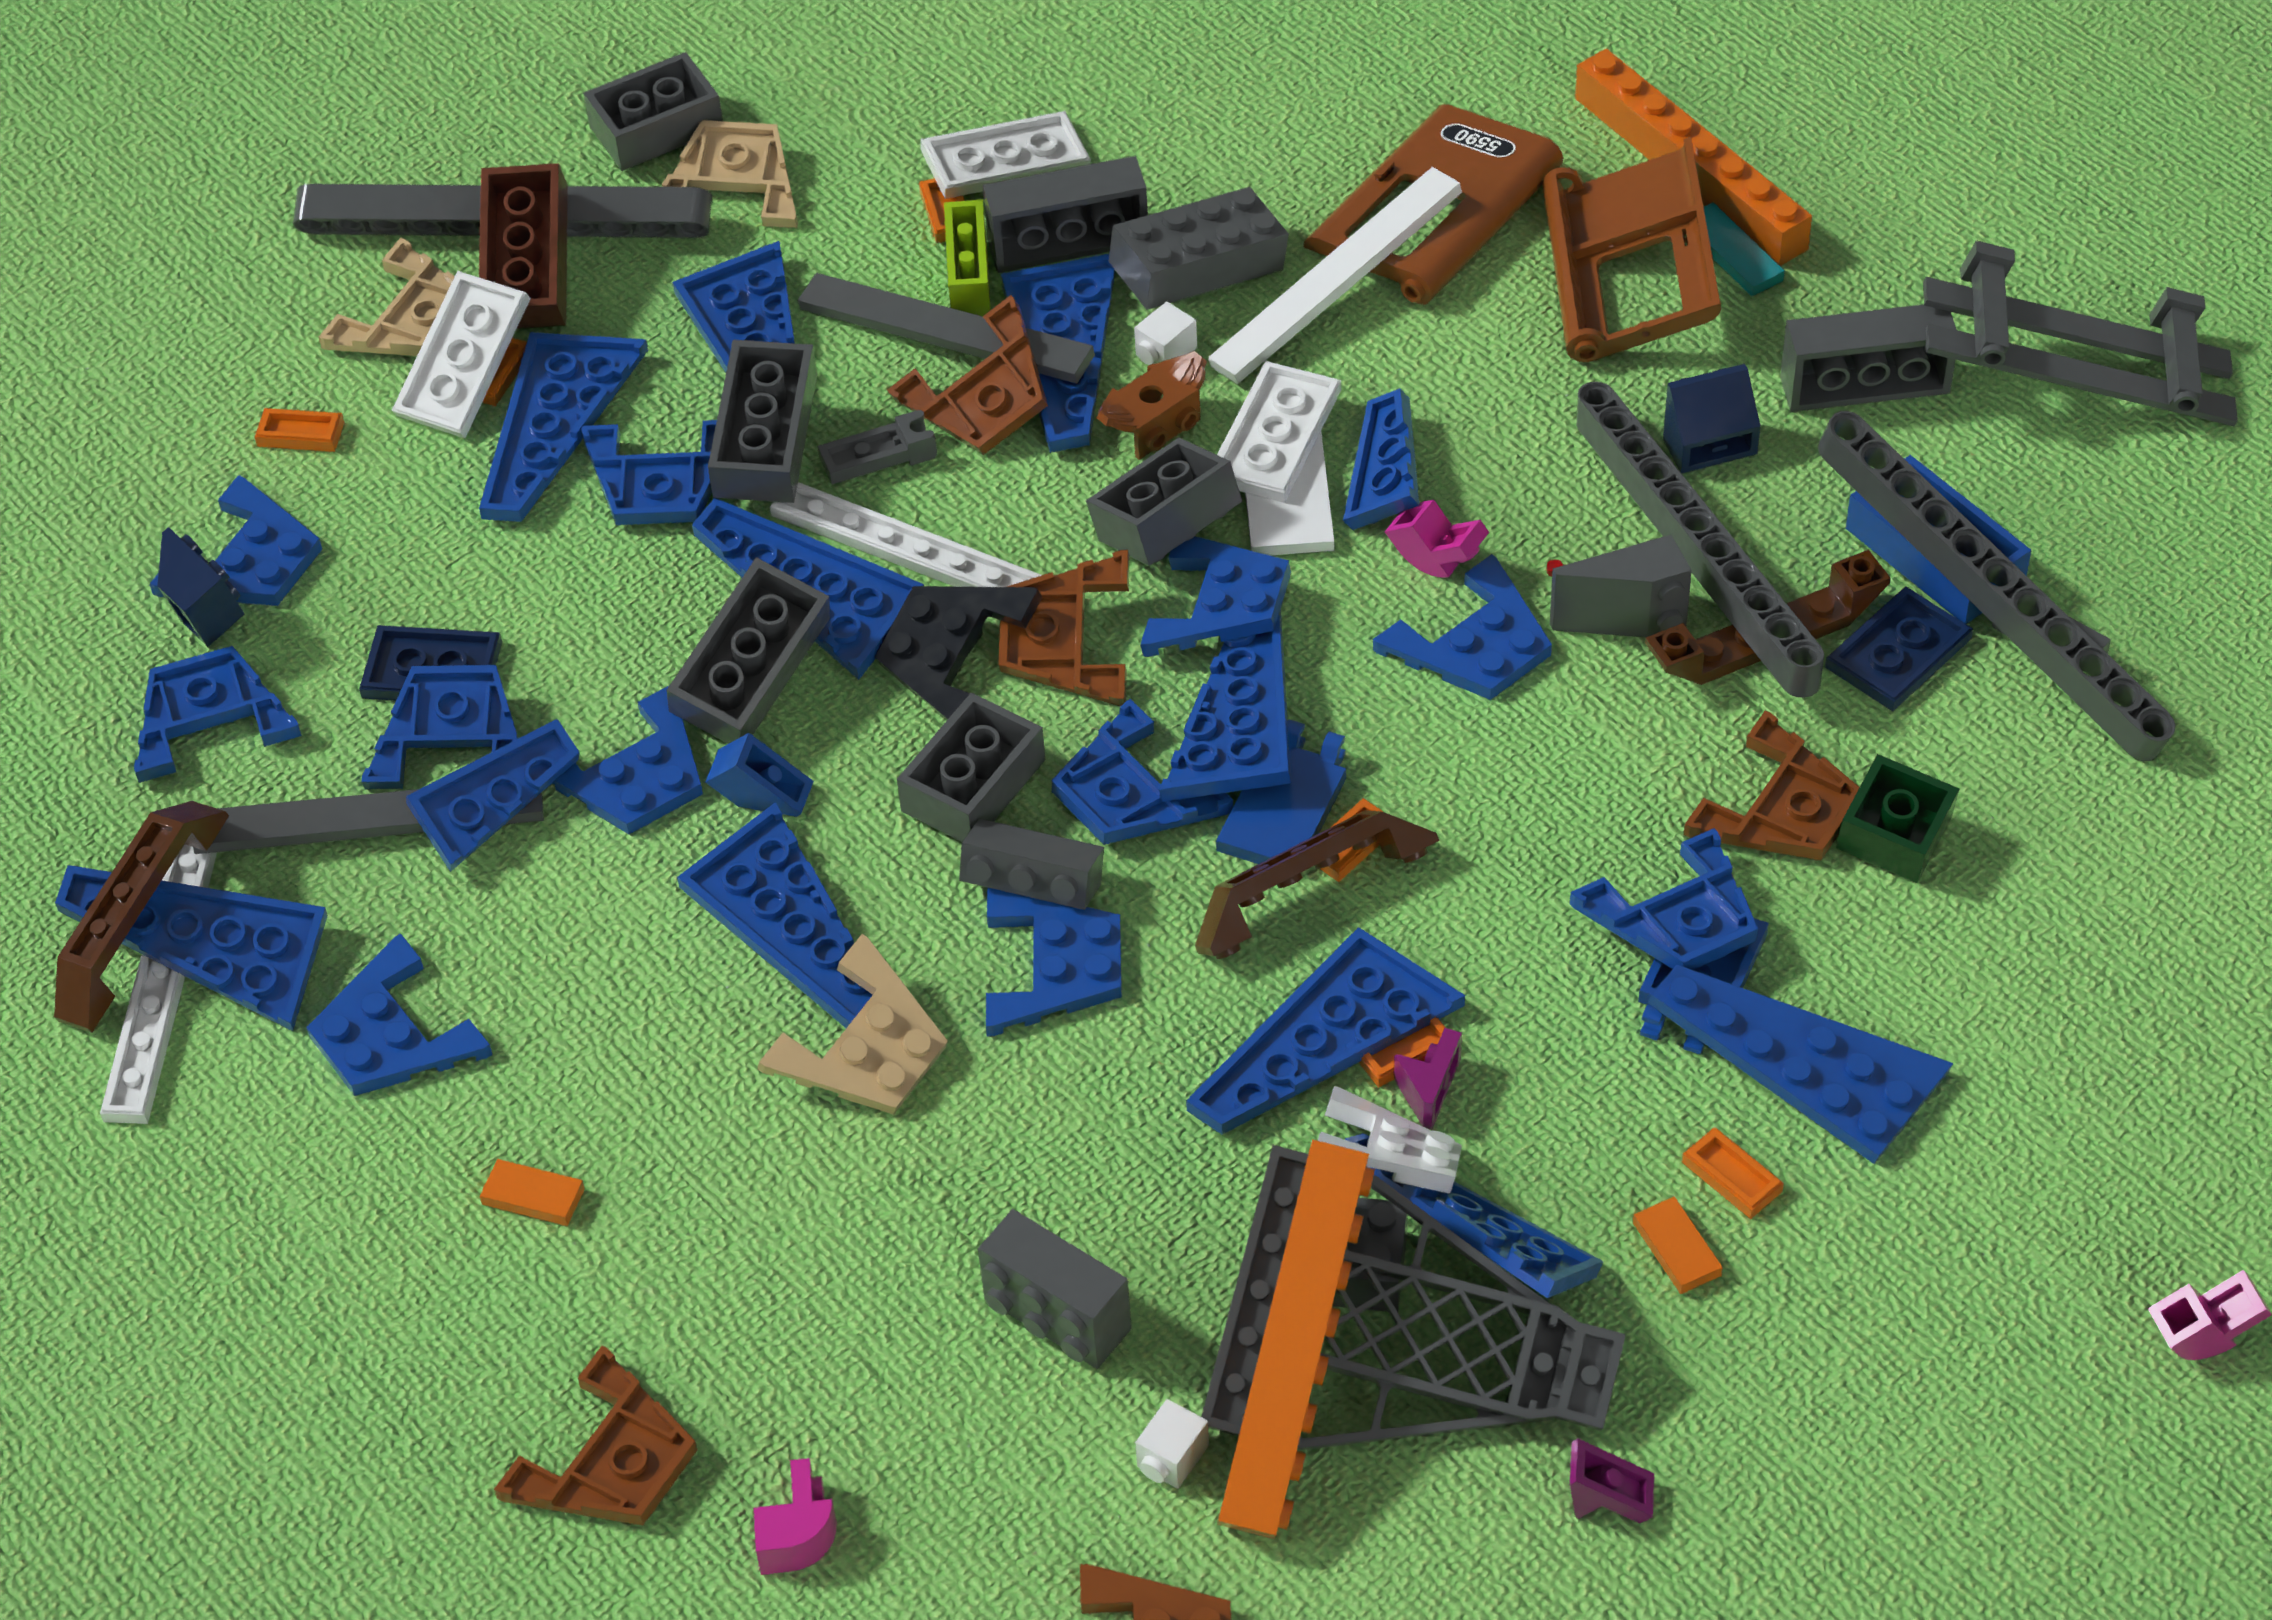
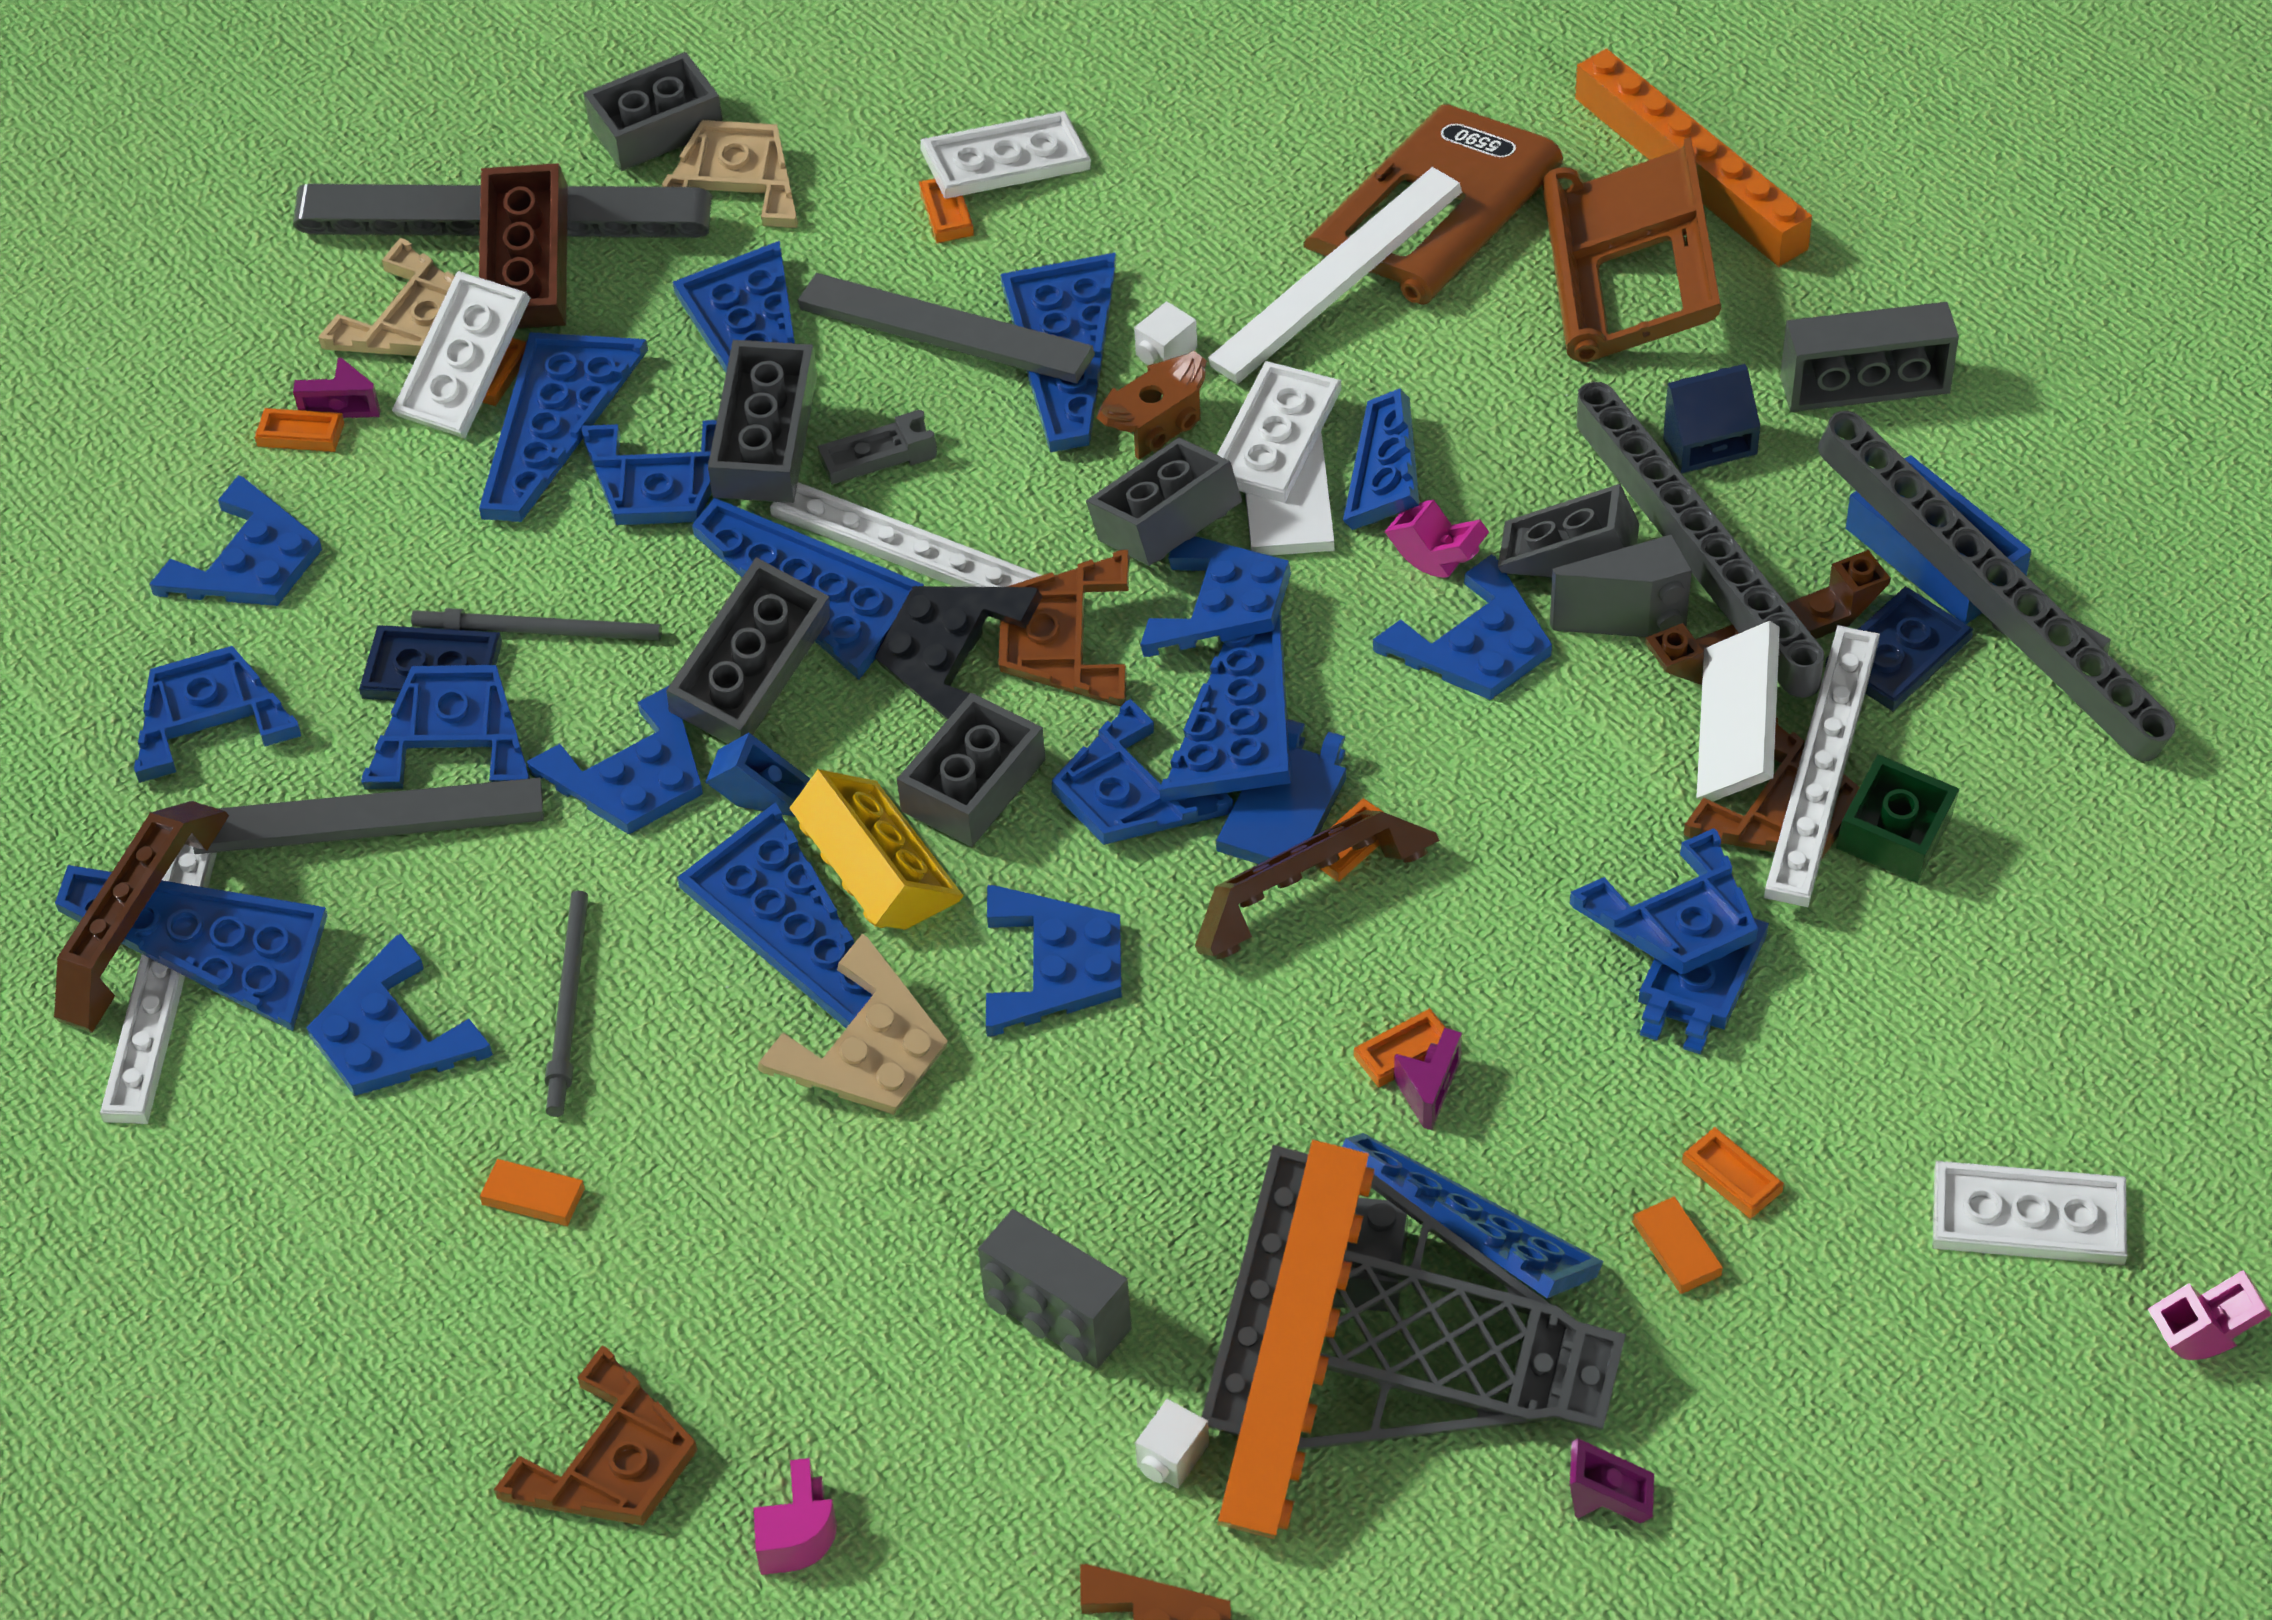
dark blue slope [157,527,245,647] -> none
blue wing [406,719,580,872] -> none
dark orange wing [887,295,1048,455] -> none
lime brick [944,200,991,316] -> none
dark grey brick [959,818,1104,910] -> none
dark grey brick [983,156,1148,273] -> none
dark grey brick [1109,187,1289,310] -> none
blue wing [1186,927,1465,1135] -> none
white wing [1318,1086,1462,1194] -> none
blue wing [1648,965,1953,1164] -> none
teal tile [1704,202,1785,296] -> none
dark grey fence [1923,241,2238,426] -> none
none -> magenta slope [293,357,381,418]
none -> dark grey bar [411,608,662,641]
none -> dark grey bar [544,891,588,1117]
none -> yellow slope [789,769,964,930]
none -> dark grey slope [1498,484,1640,577]
none -> white tile [1696,621,1780,802]
none -> white tile [1764,625,1880,907]
none -> white tile [1933,1161,2127,1265]

